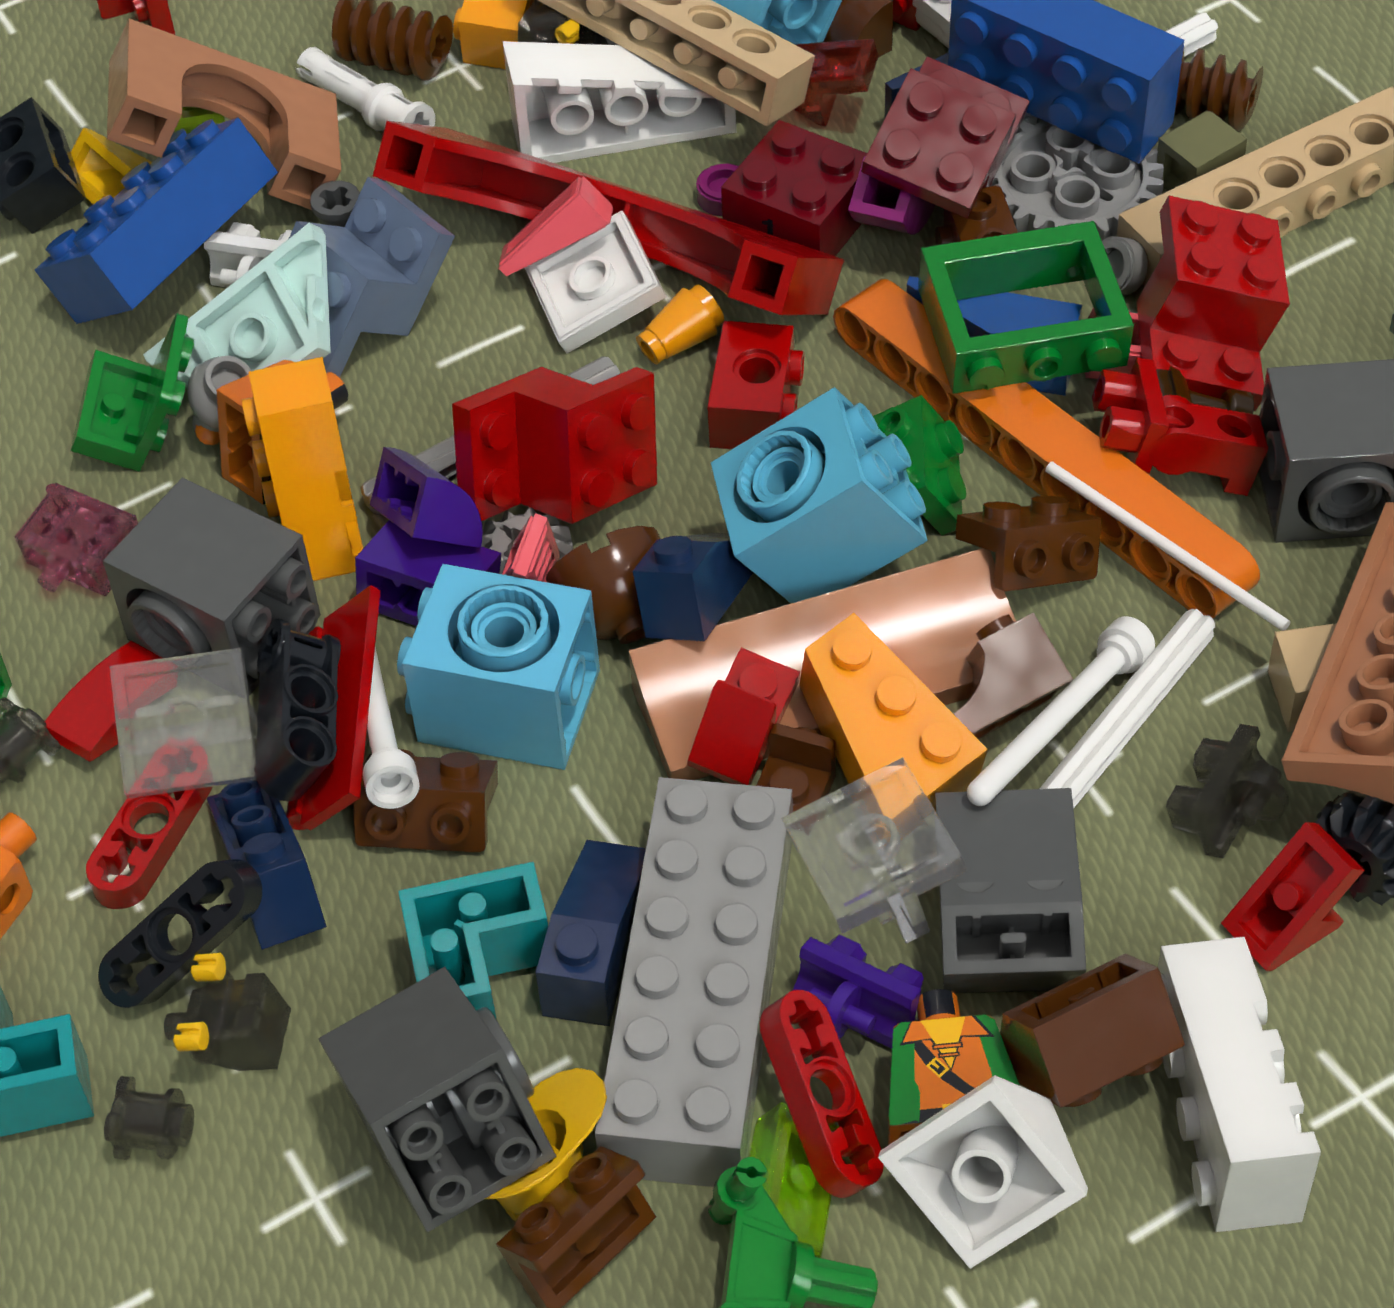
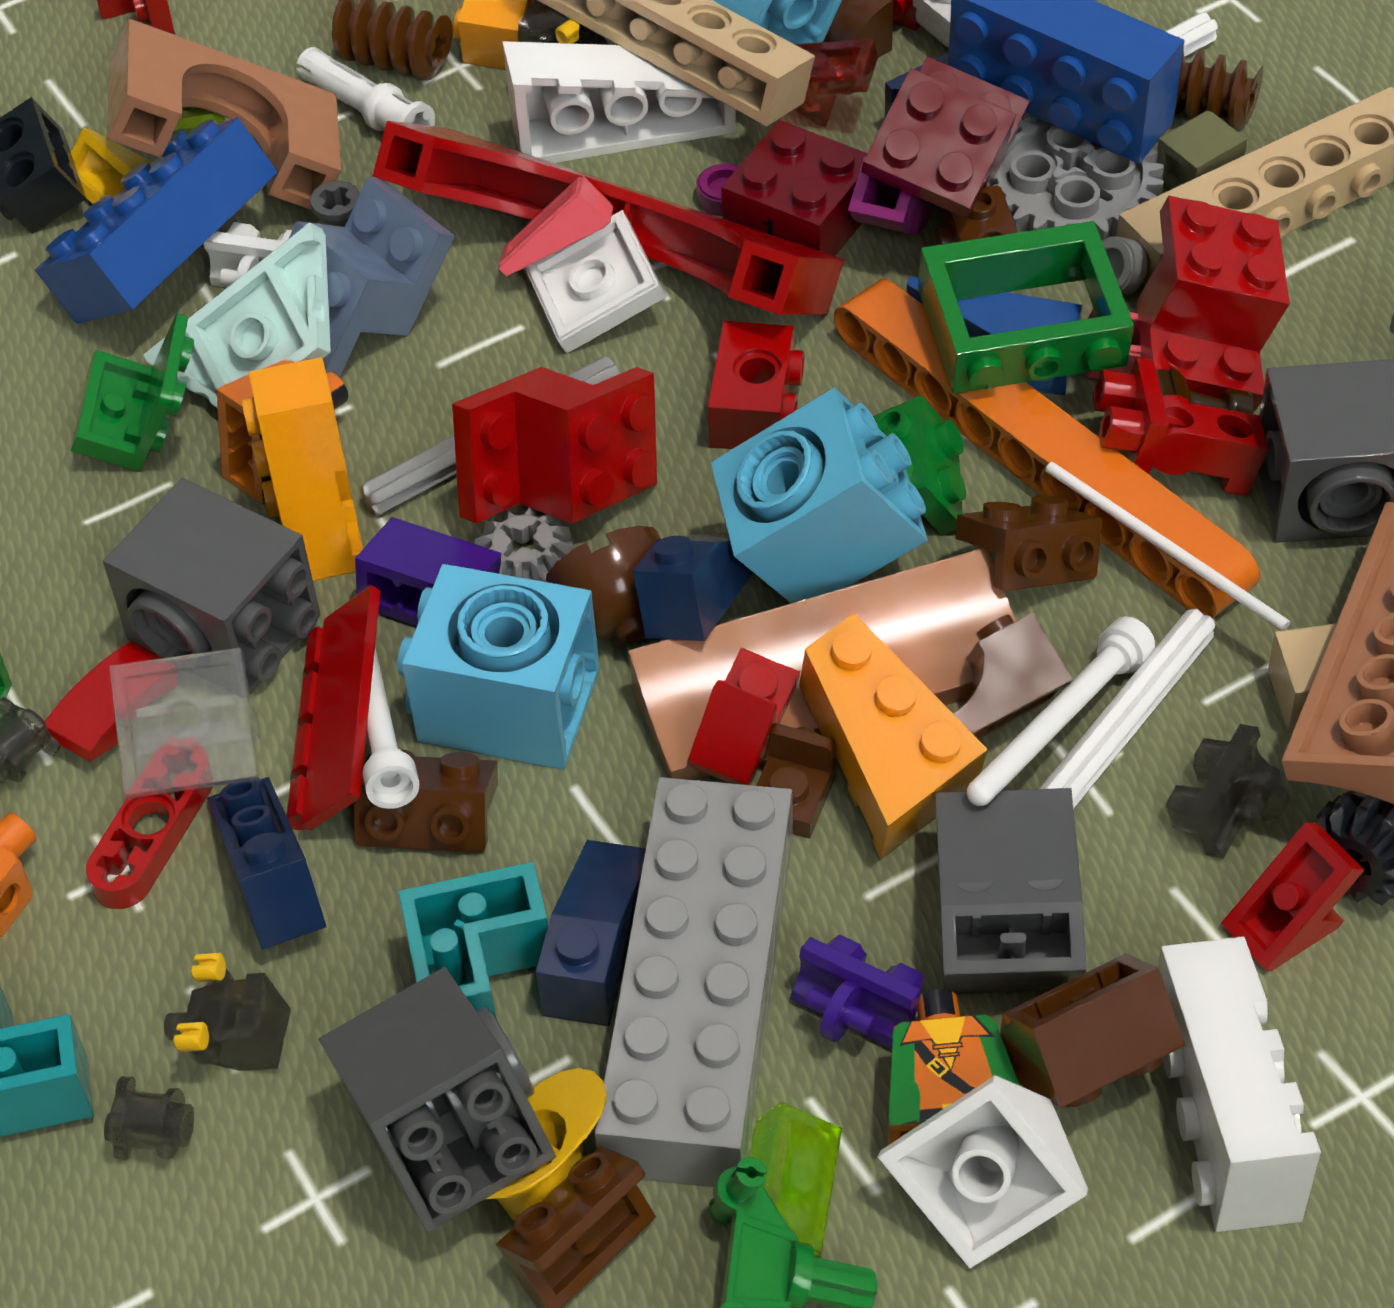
clear pink piece [14,483,138,596] -> none
black beam [98,859,262,1008] -> none
light grey animal [187,356,252,445] -> none
black piece [254,619,341,802] -> none
dark purple brick [370,446,483,548] -> none
coral slope [502,513,560,582] -> none
light orange cone [636,284,725,365] -> none
red beam [760,990,884,1198] -> none
clear bracket [781,757,967,944] -> none

